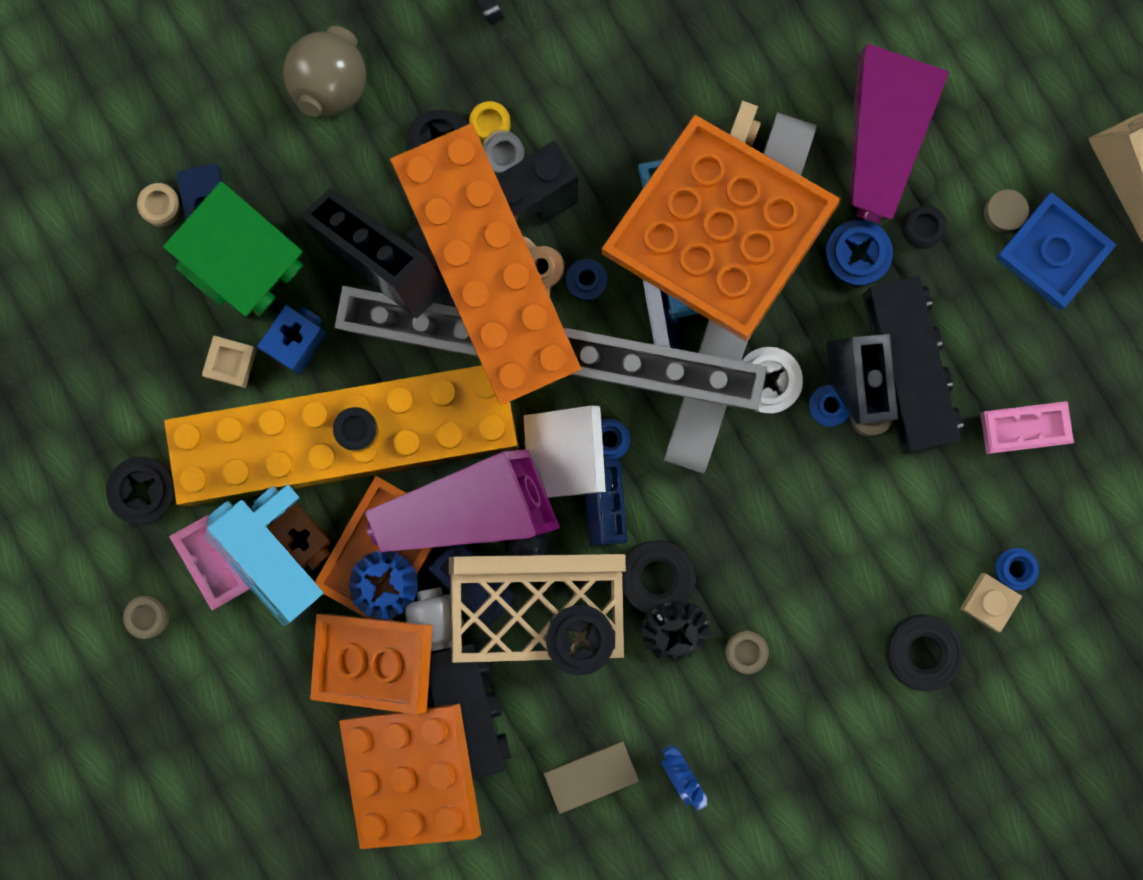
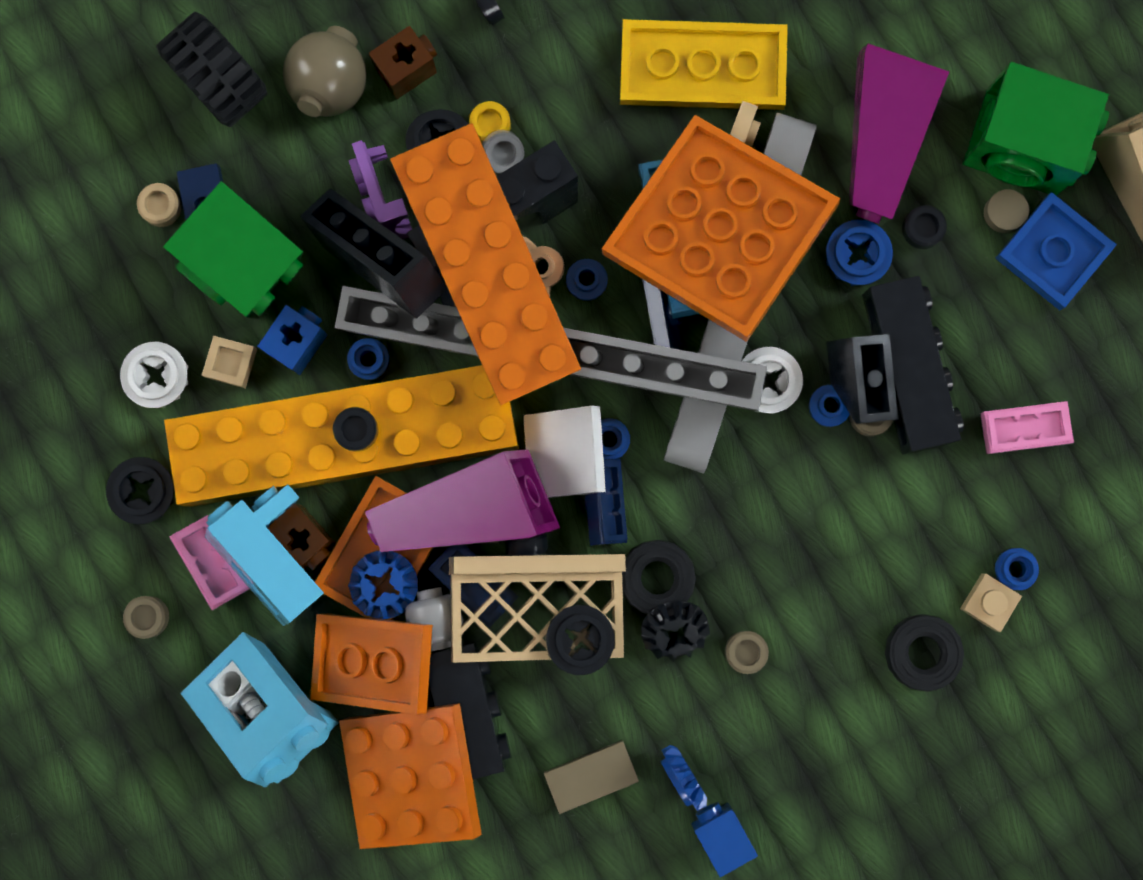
none -> white gear [120,342,189,408]
none -> black tyre [156,11,268,128]
none -> medium azure brick [181,632,339,788]
none -> blue plate [347,338,390,380]
none -> medium lavender piece [348,140,412,239]
none -> reddish brown brick [368,25,437,99]
none -> yellow plate [620,19,787,110]
none -> blue brick [691,802,758,878]
none -> green brick [962,61,1109,195]

